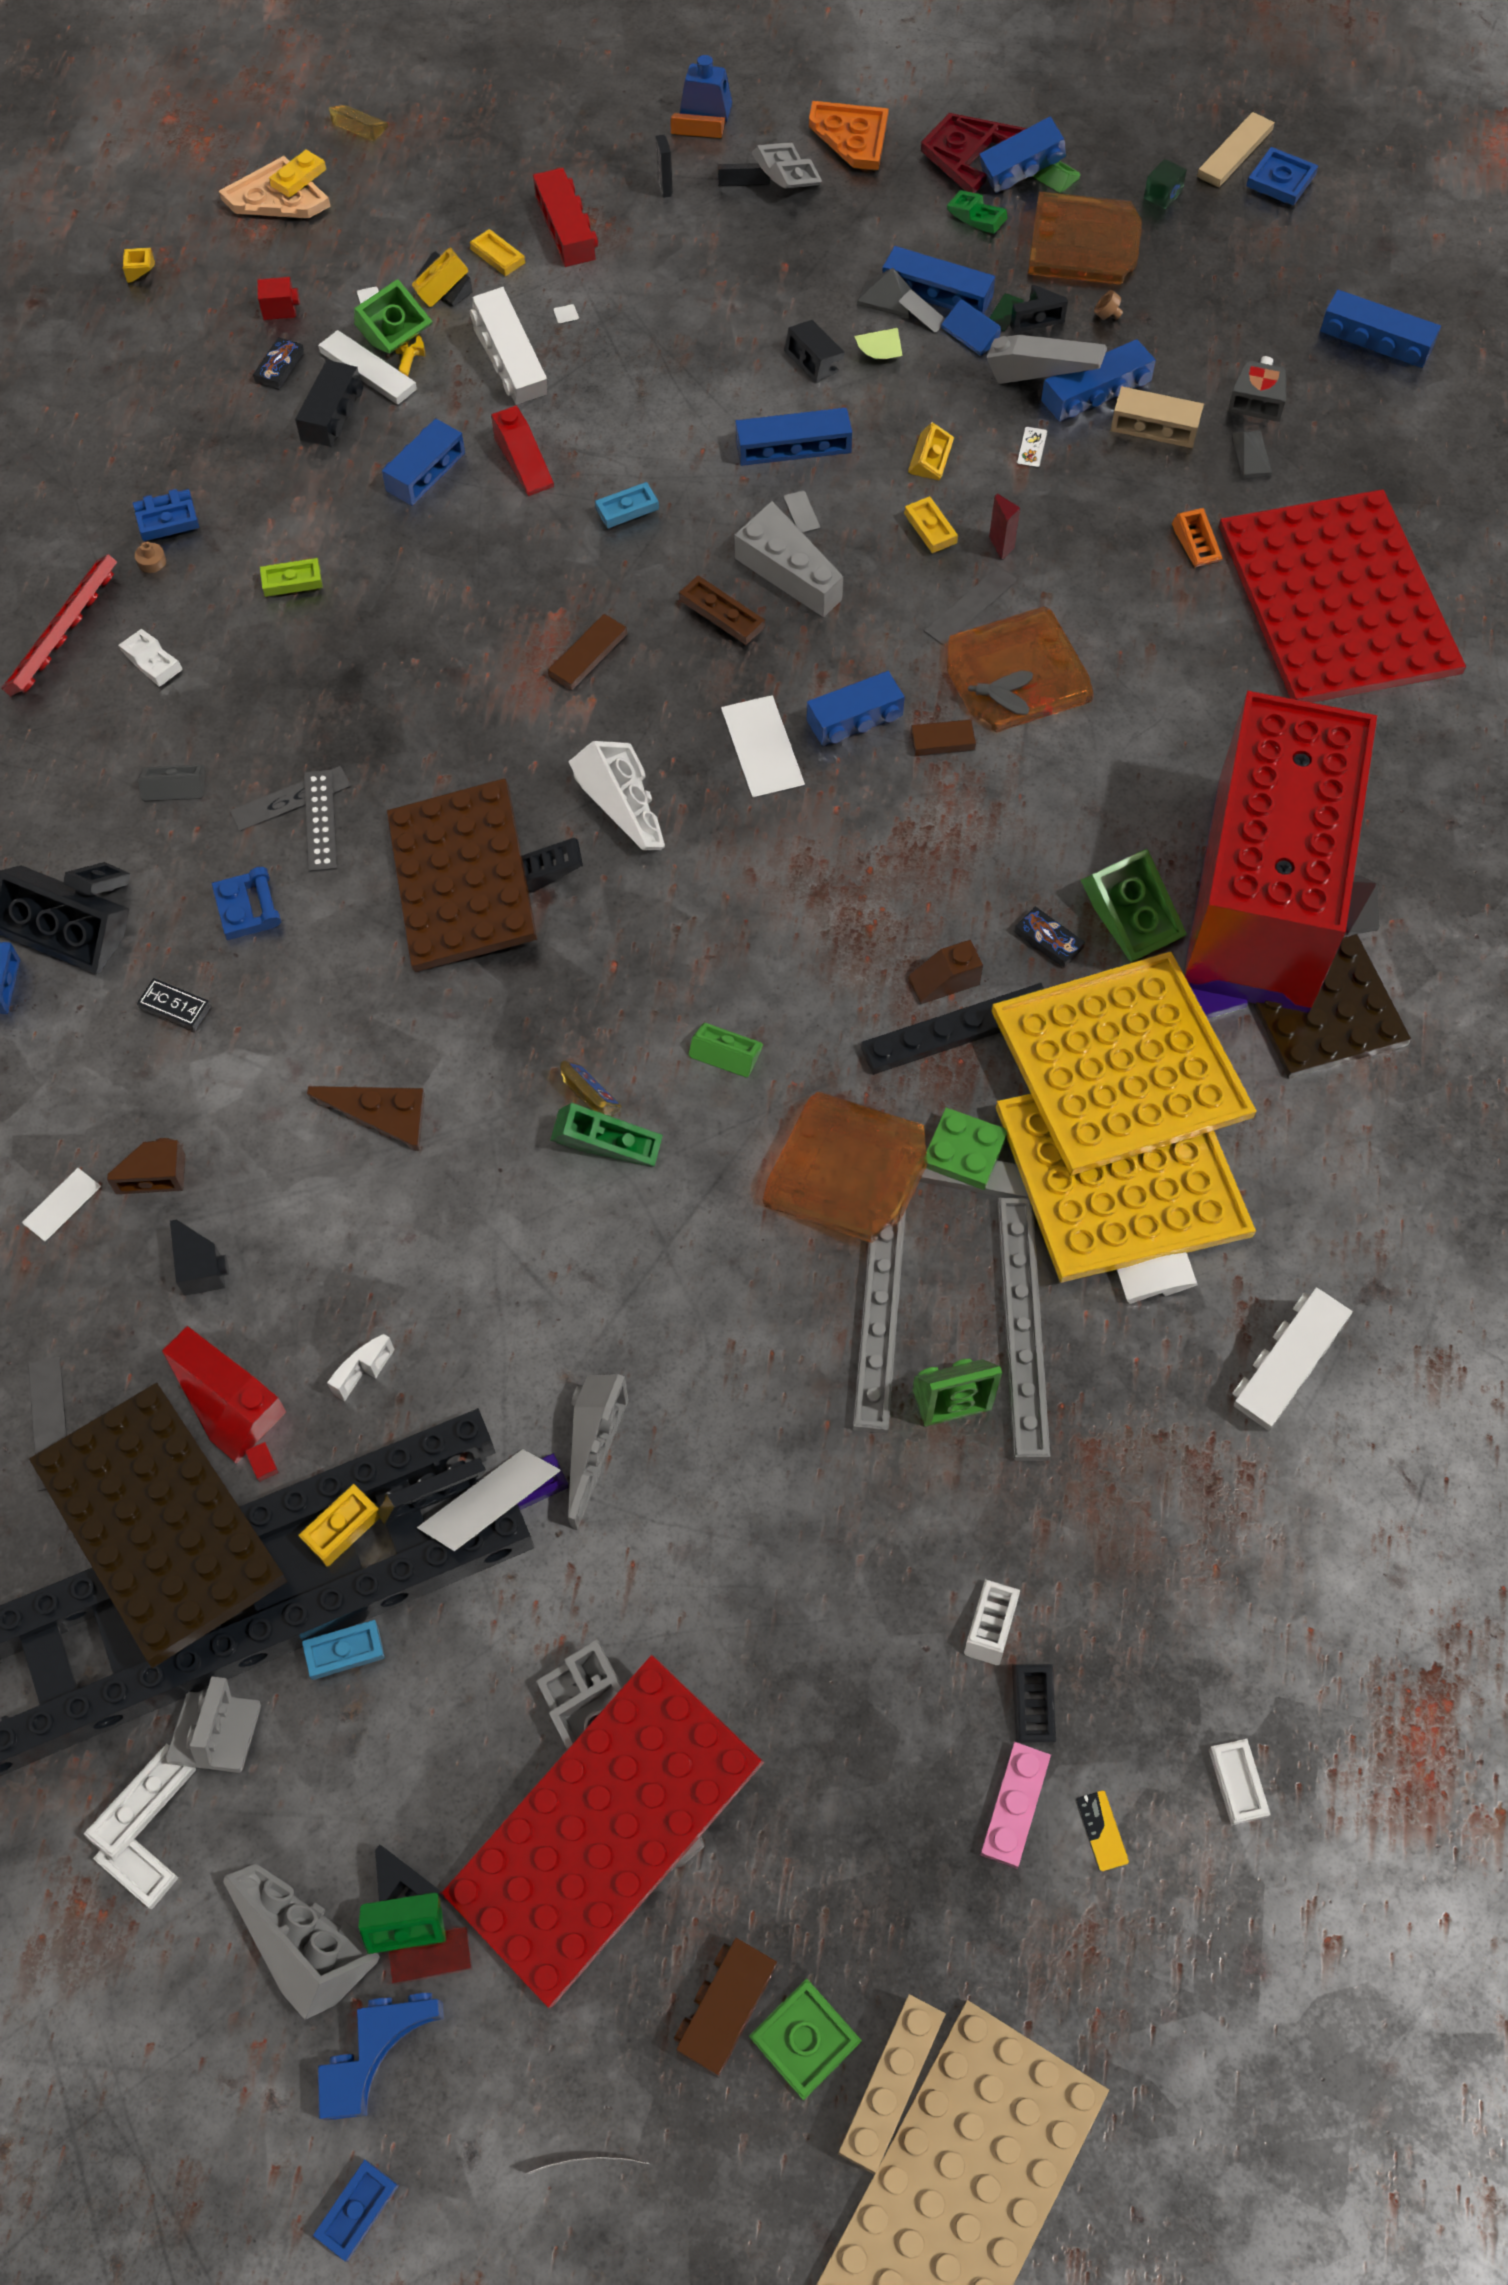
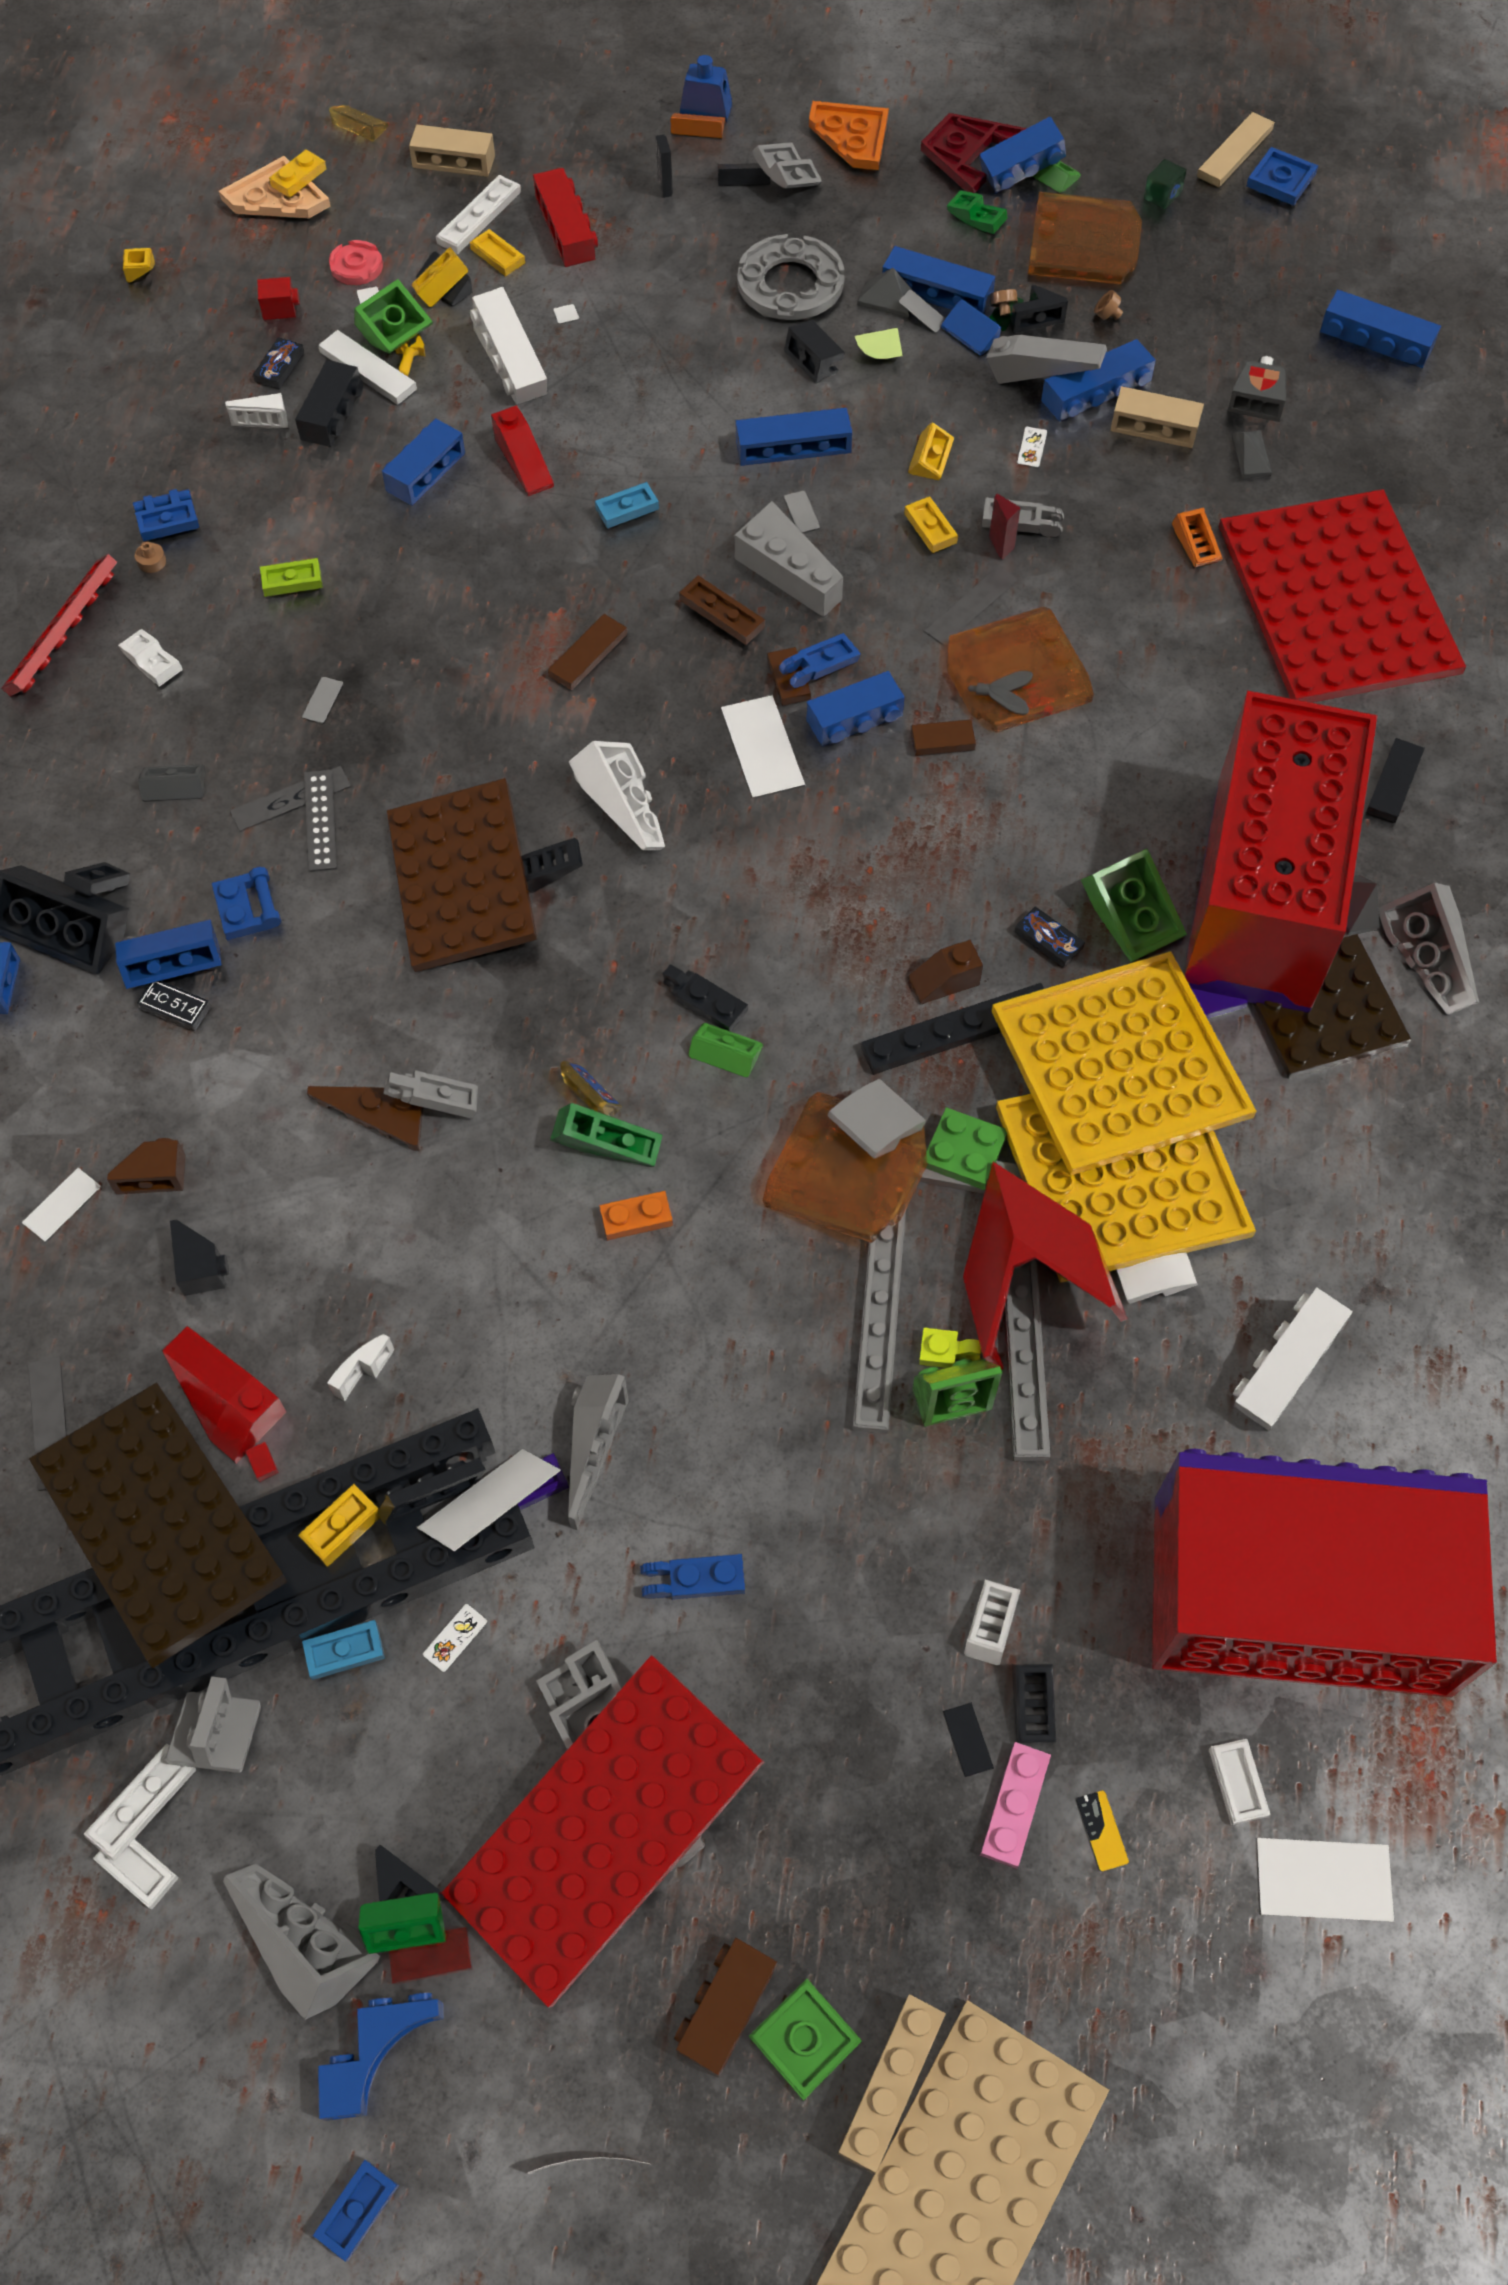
none -> blue brick [115,919,222,989]
none -> white slope [225,393,289,428]
none -> light grey sticker [302,677,343,723]
none -> coral tile [329,240,383,286]
none -> light grey hinge [384,1070,478,1119]
none -> tan brick [409,124,495,177]
none -> white sticker [423,1604,487,1672]
none -> white tile [436,175,521,254]
none -> orange plate [599,1191,673,1241]
none -> blue hinge [640,1554,745,1600]
none -> black hinge [663,964,748,1032]
none -> light grey plate [737,234,844,320]
none -> reddish brown tile [767,647,811,706]
none -> blue hinge [779,633,861,688]
none -> light grey slope [827,1079,926,1159]
none -> neon yellow plate [919,1328,981,1368]
none -> black sticker [943,1702,994,1777]
none -> red windscreen [963,1162,1128,1370]
none -> light grey hinge [982,497,1064,538]
none -> medium nougat tile [990,289,1018,316]
none -> red piece [1152,1449,1497,1698]
none -> white sticker [1257,1838,1394,1922]
none -> black tile [1366,738,1425,823]
none -> light grey wedge [1379,883,1479,1014]

